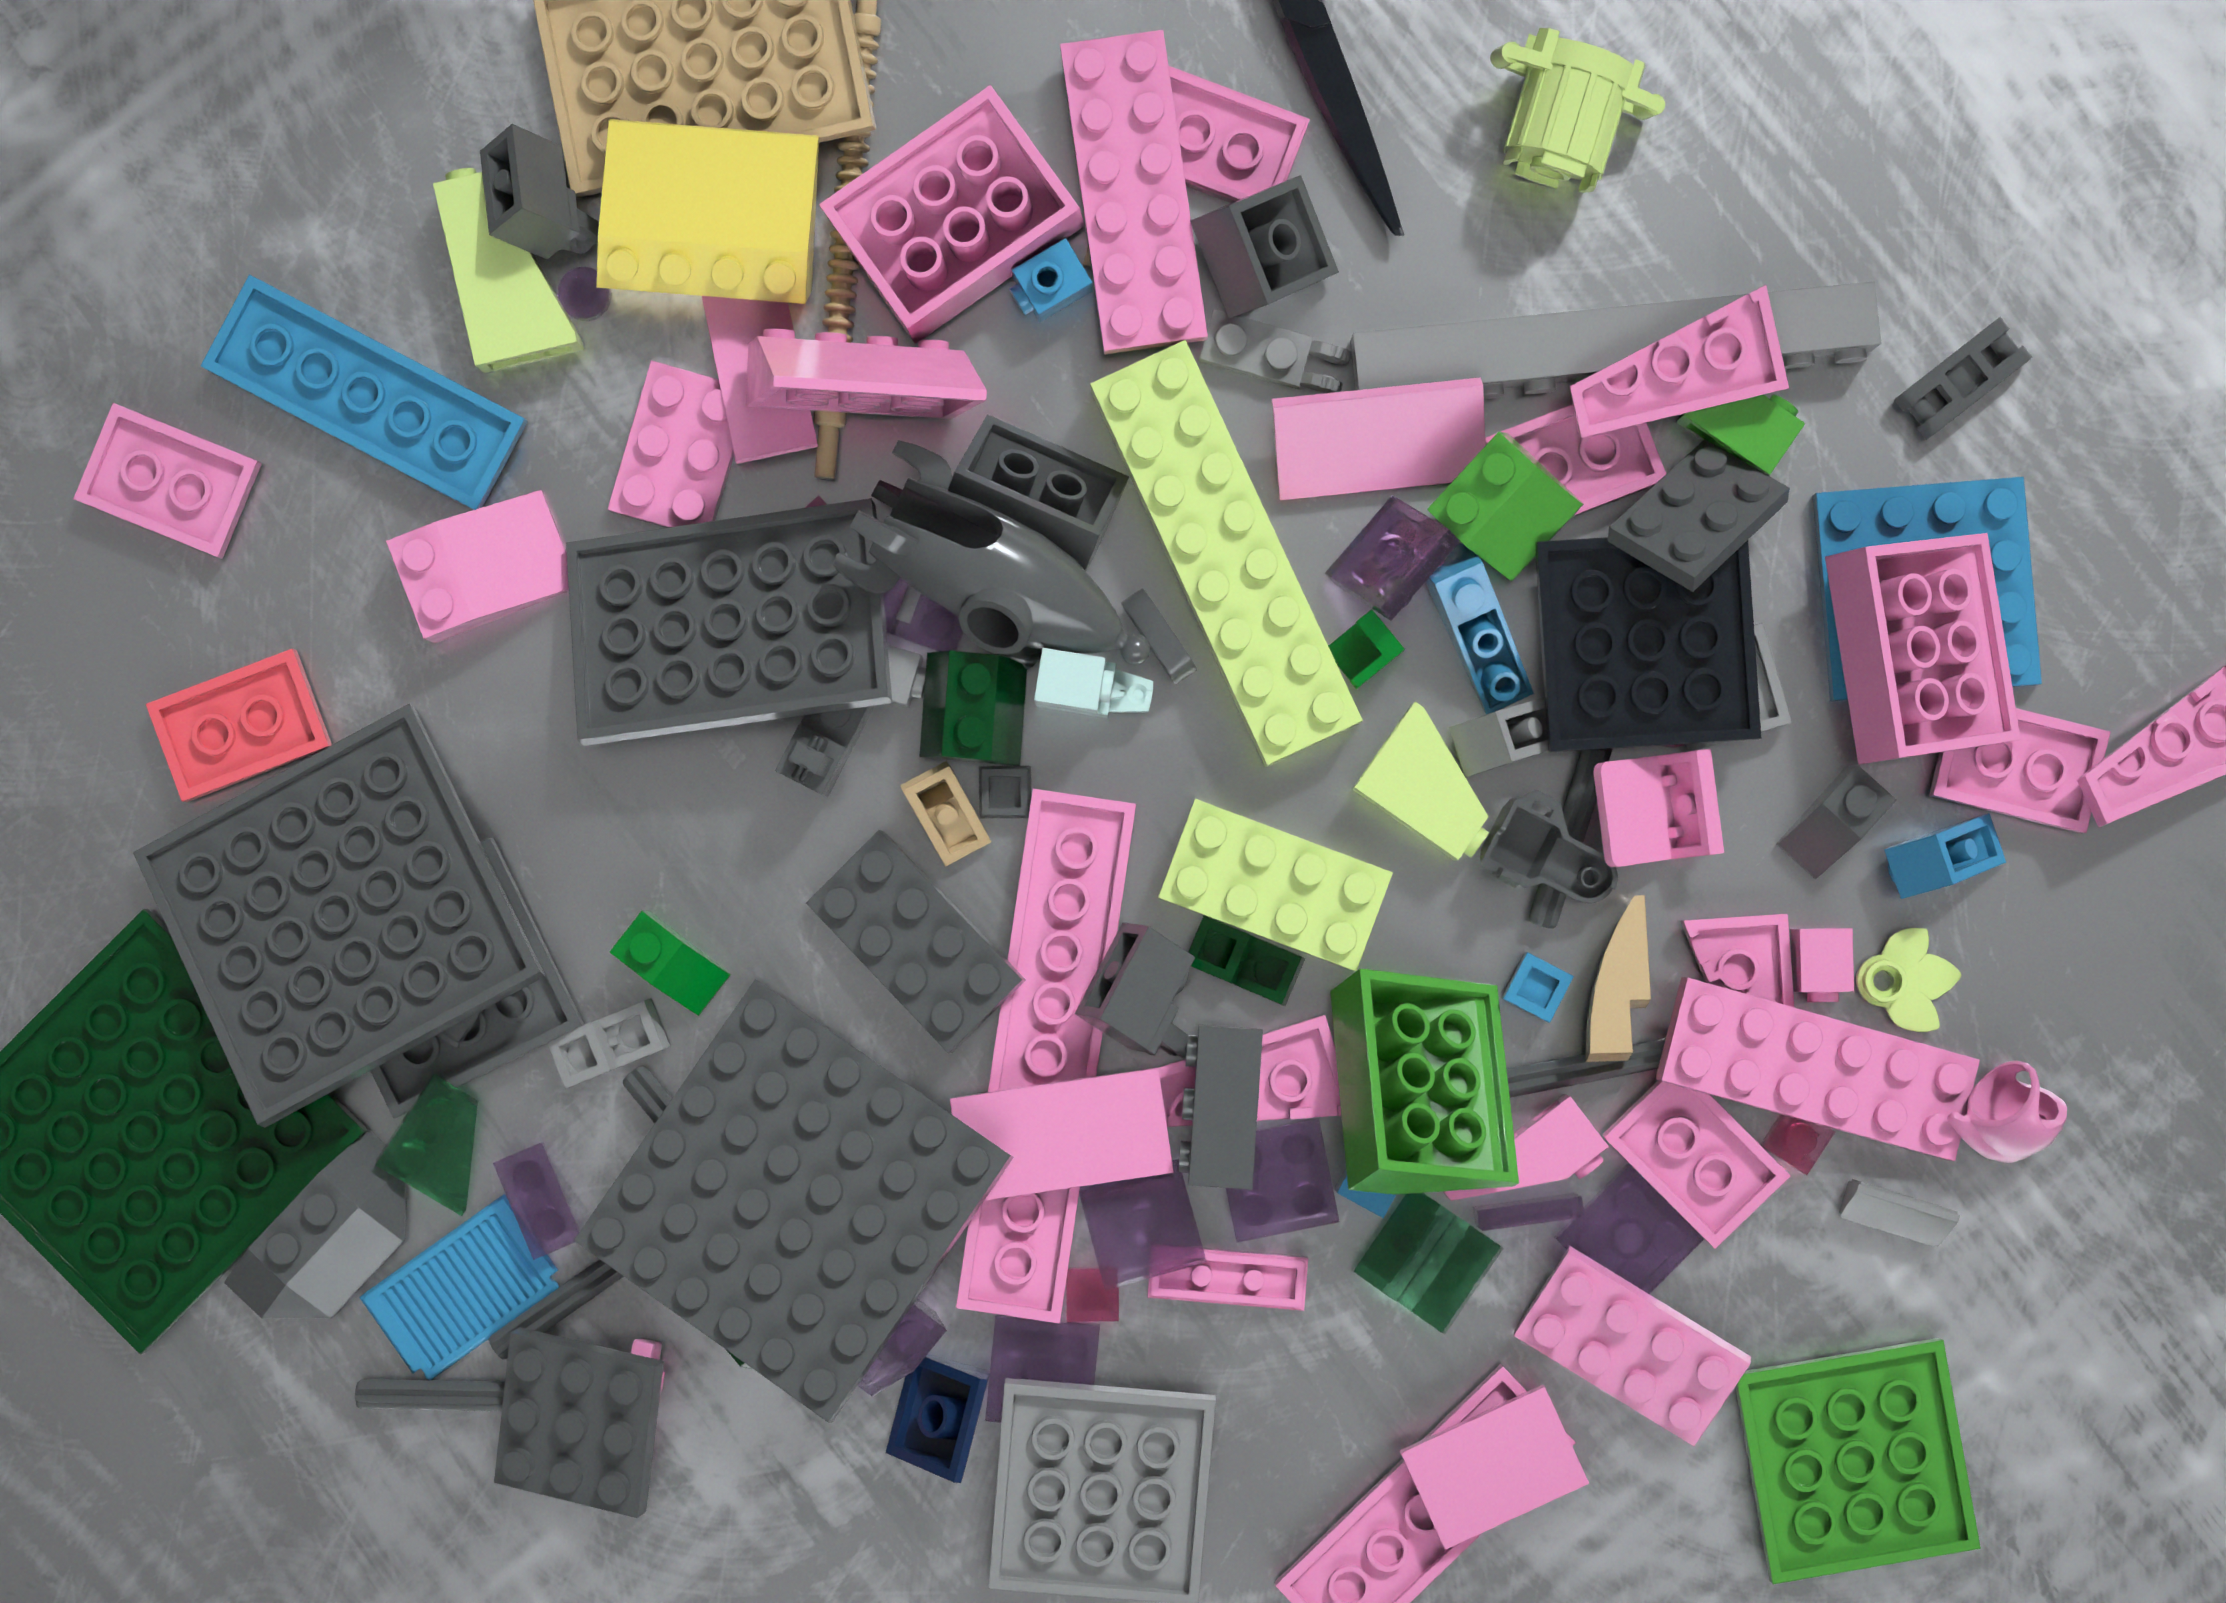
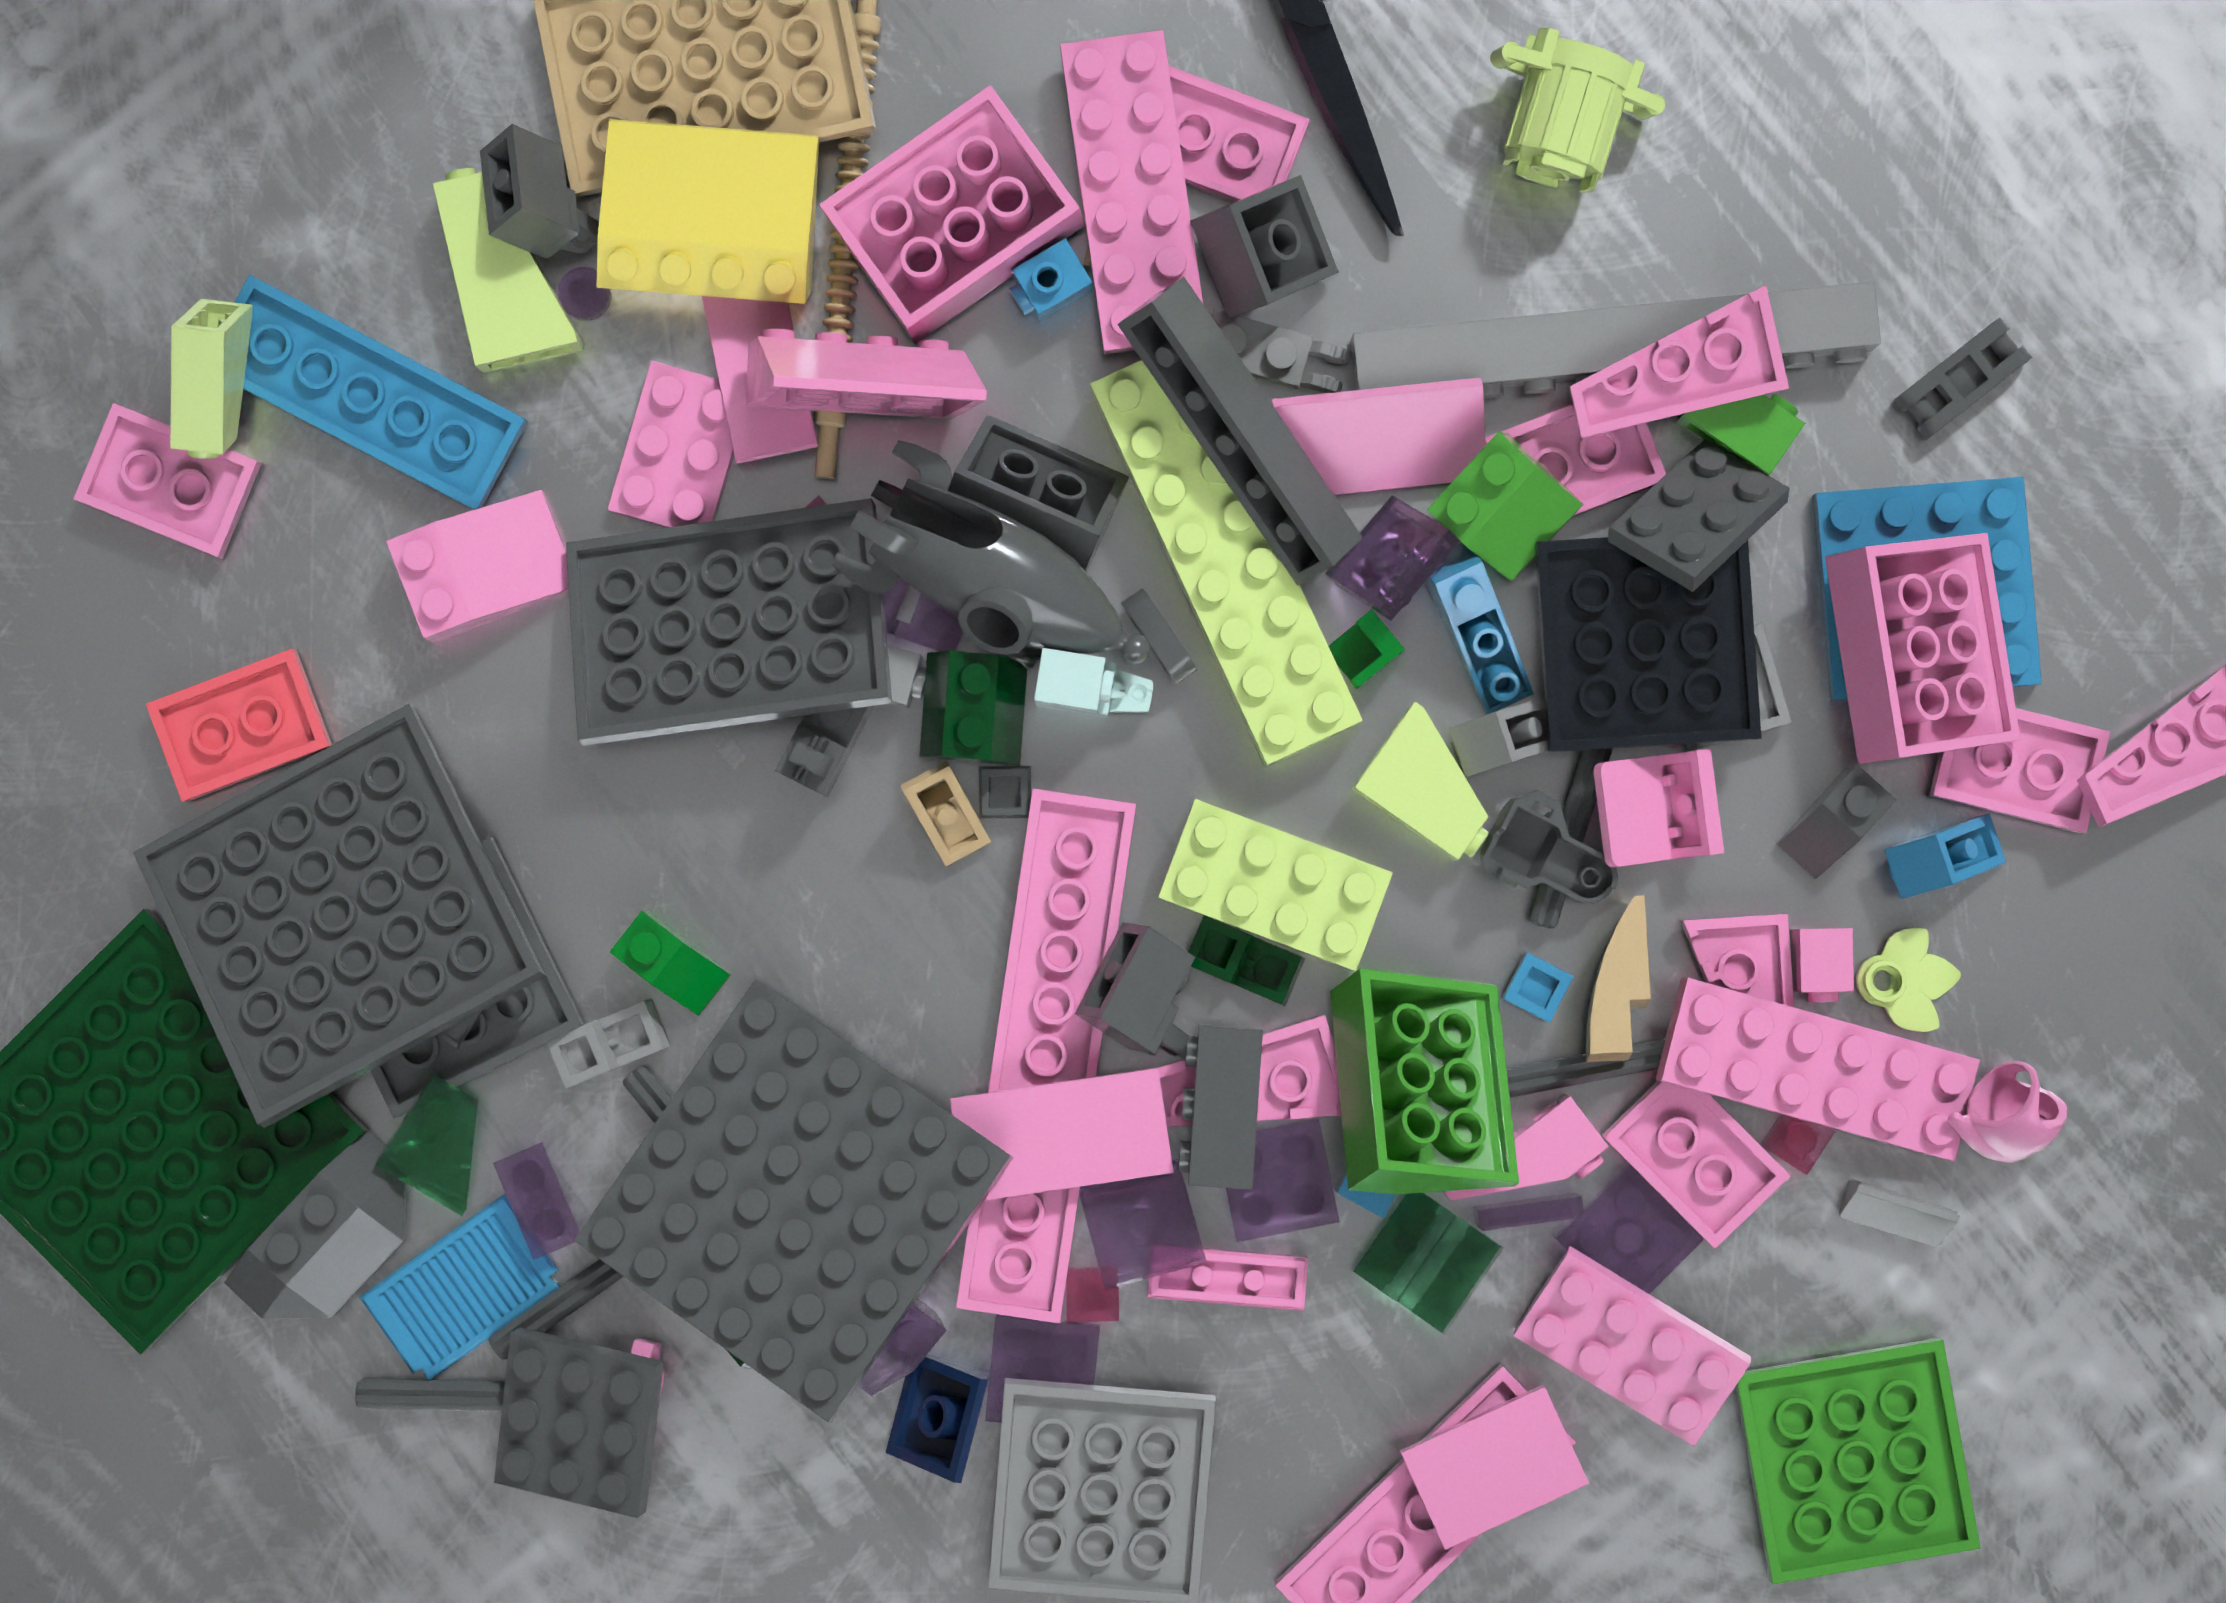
dark grey plate [806,830,1026,1053] -> none
none -> yellowish green slope [170,299,253,459]
none -> dark grey brick [1117,277,1363,586]

